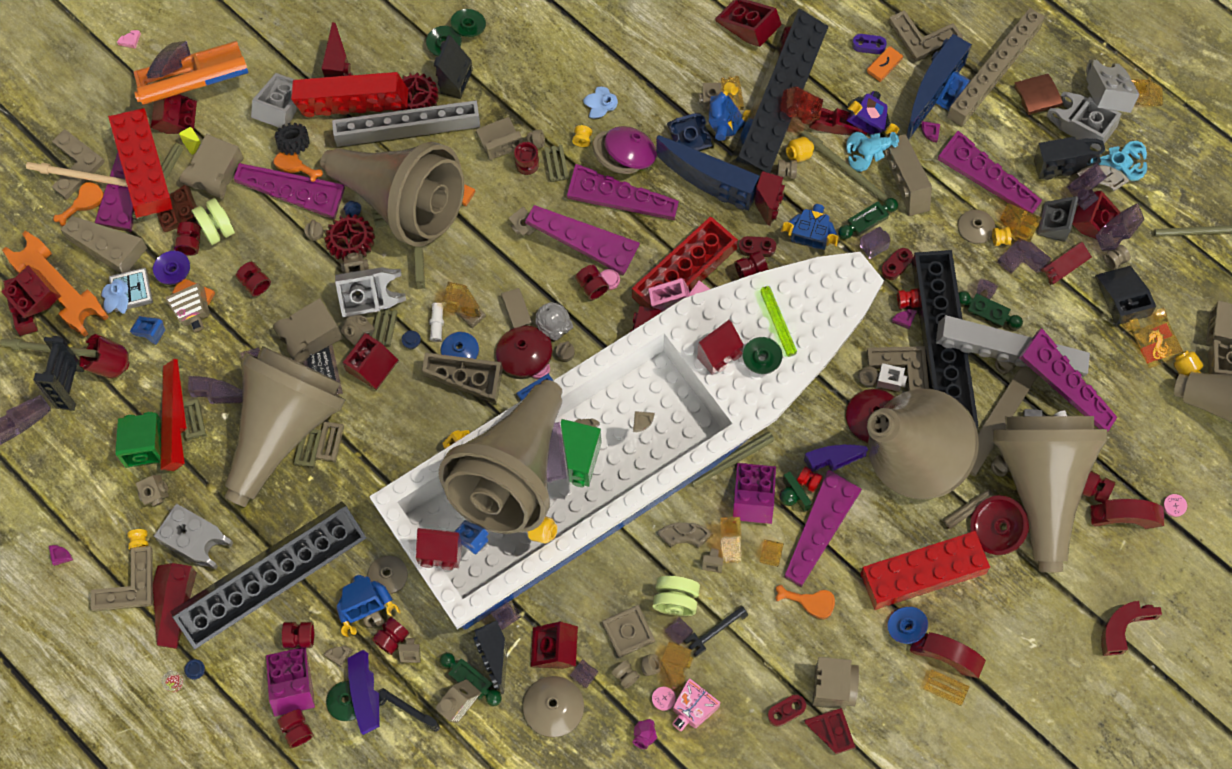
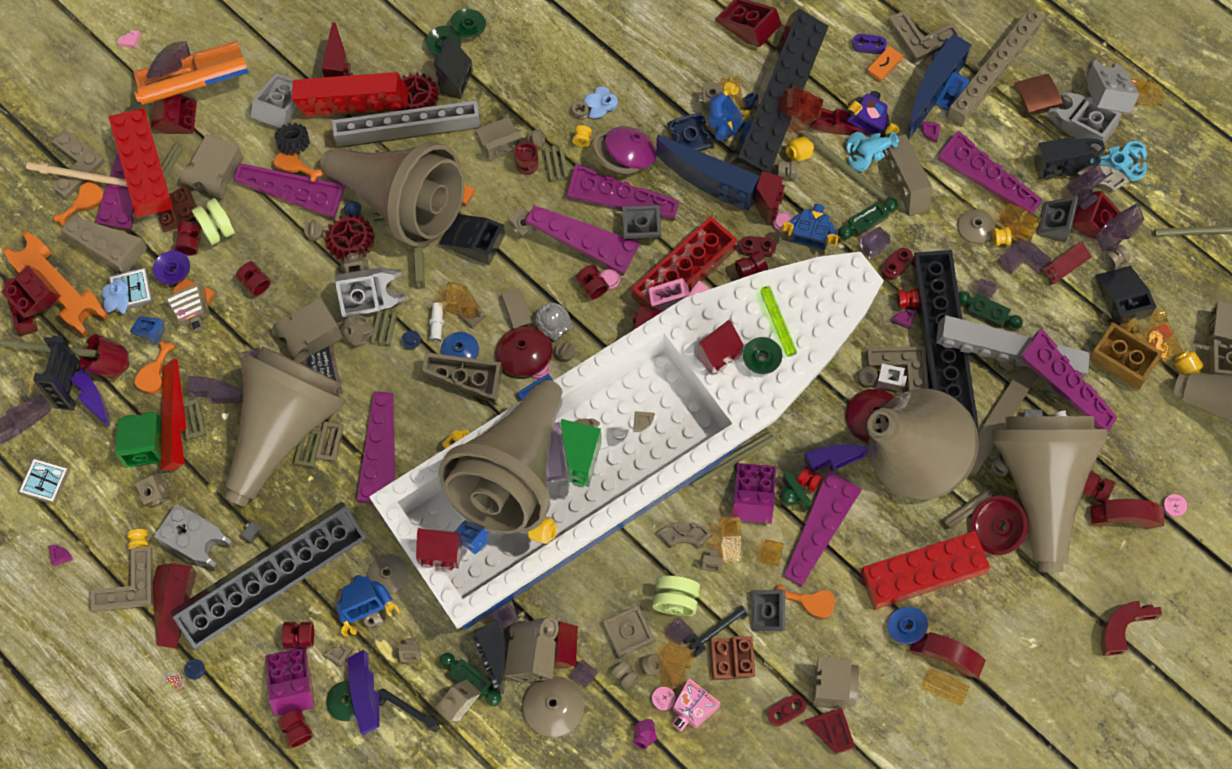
neon yellow slope [179,127,201,155] -> none
dark red slope [343,333,399,390] -> none
dark red wheel [371,617,410,655] -> none
none -> tile [18,457,71,505]
none -> dark purple slope [71,369,111,427]
none -> orange piece [134,341,175,394]
none -> flat silver piece [241,521,262,544]
none -> magenta wing [357,391,396,504]
none -> black slope [439,214,505,265]
none -> dark tan piece [504,617,559,683]
none -> dark tan bush [572,101,589,120]
none -> dark grey slope [622,205,661,239]
none -> copper slope [709,636,756,680]
none -> dark blue plate [743,92,757,108]
none -> dark grey slope [752,590,785,631]
none -> bright pink piece [773,212,793,233]
none -> pearl gold brick [1089,323,1164,390]

